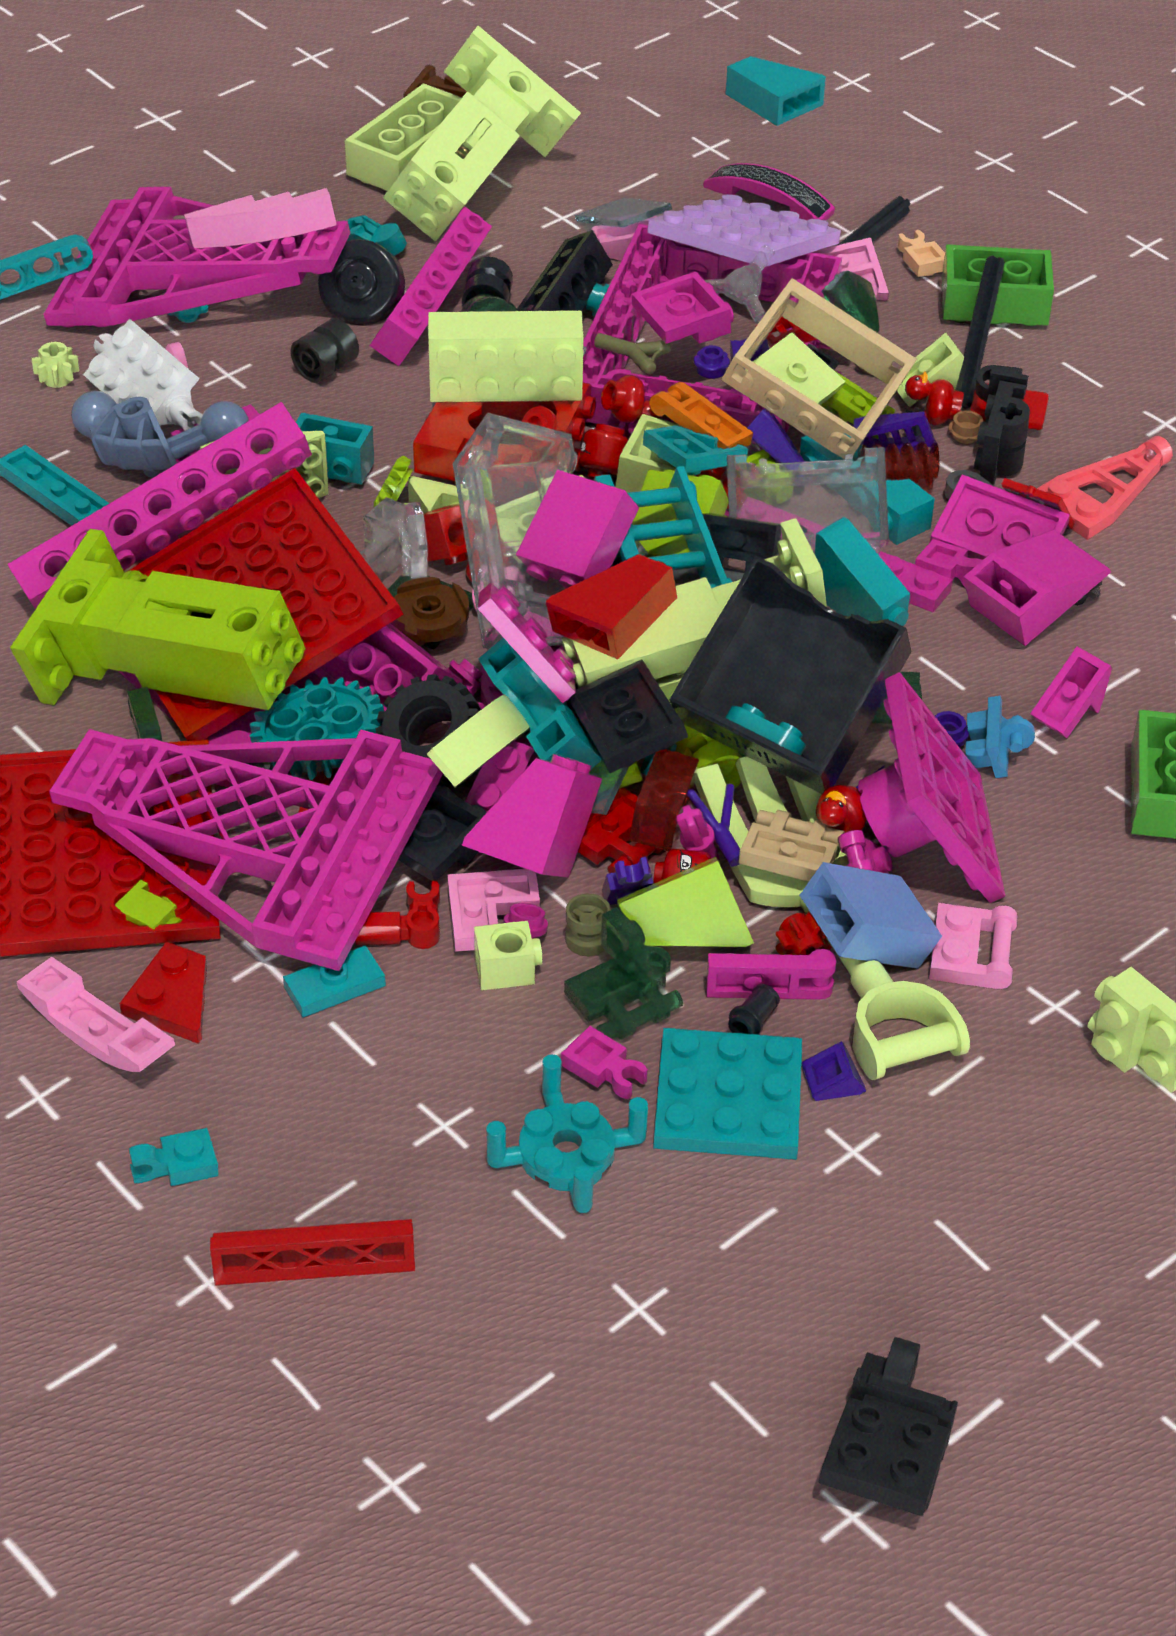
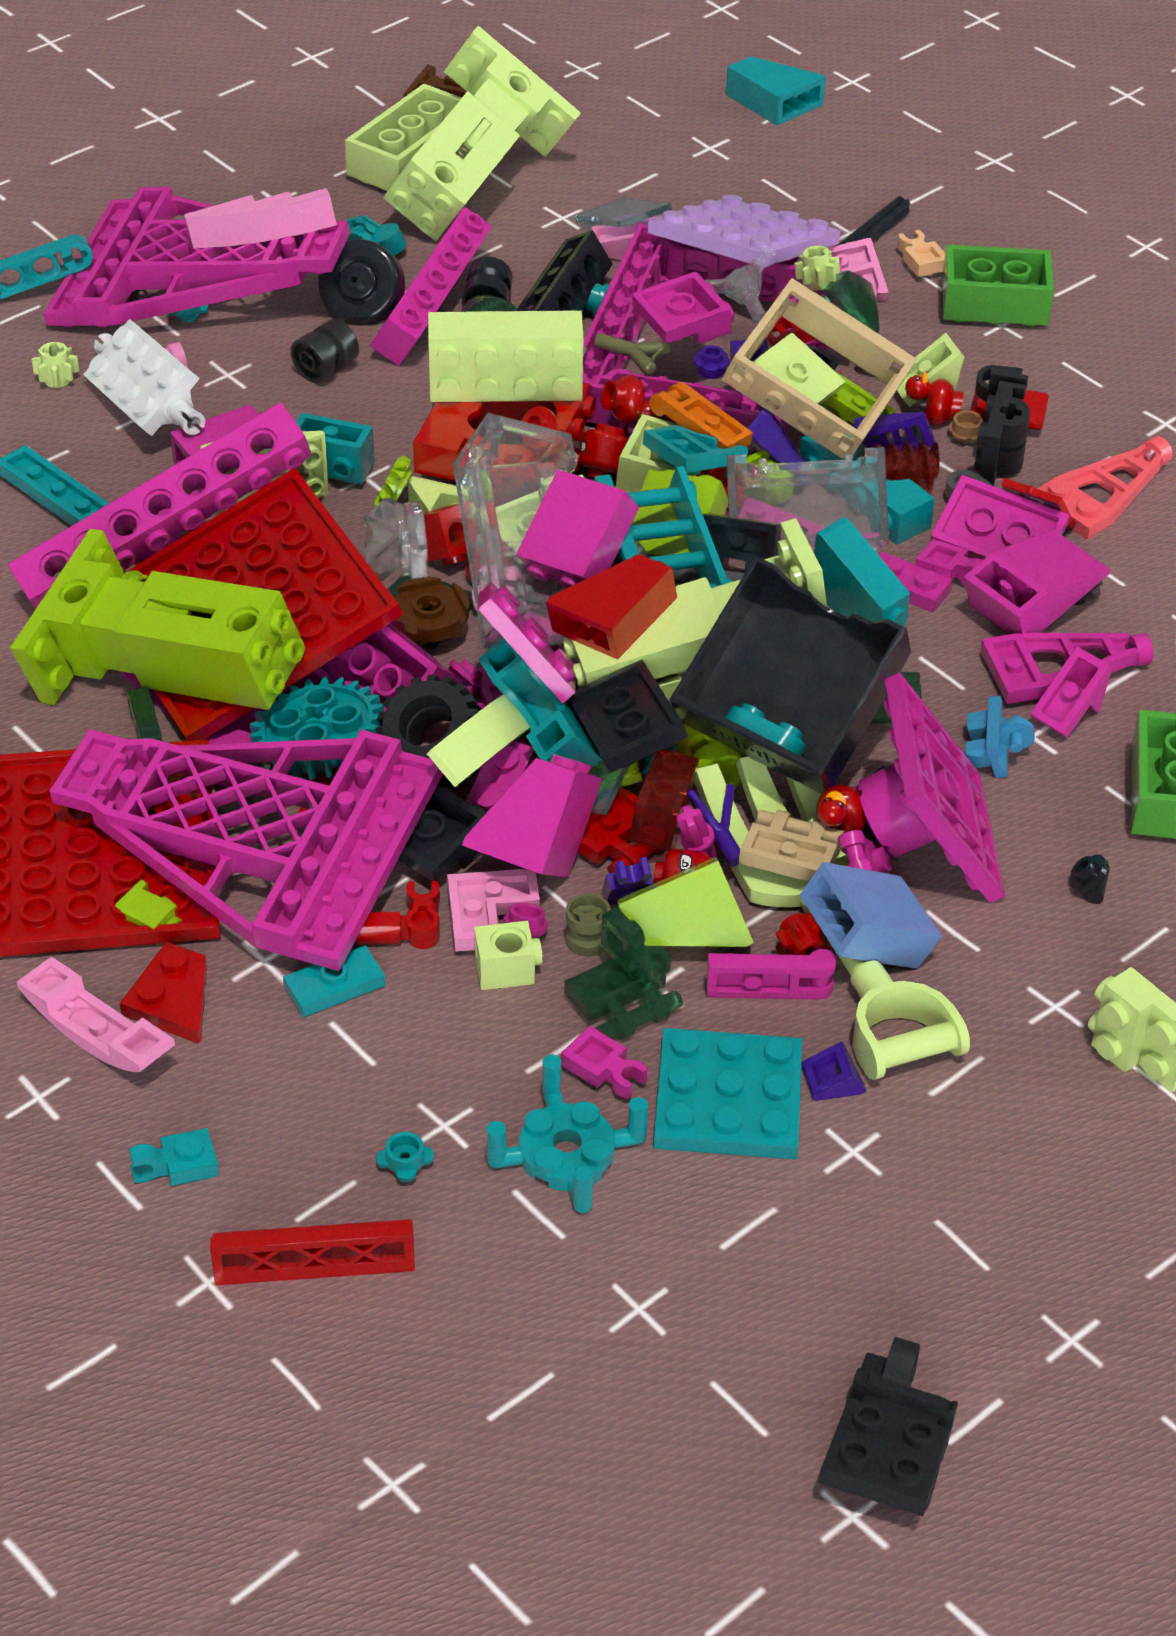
sand blue piece [71,391,249,478] -> none
slope [703,163,835,221] -> none
black pin [728,984,780,1035] -> none
bright pink plate [929,903,1018,989] -> none
dark purple plate [935,711,969,747] -> none
black axle [956,256,1005,409] -> none
none -> teal plate [376,1132,434,1182]
none -> yellowish green gear [795,245,840,291]
none -> dark pink plate [980,633,1153,704]
none -> black plate [1070,854,1110,904]

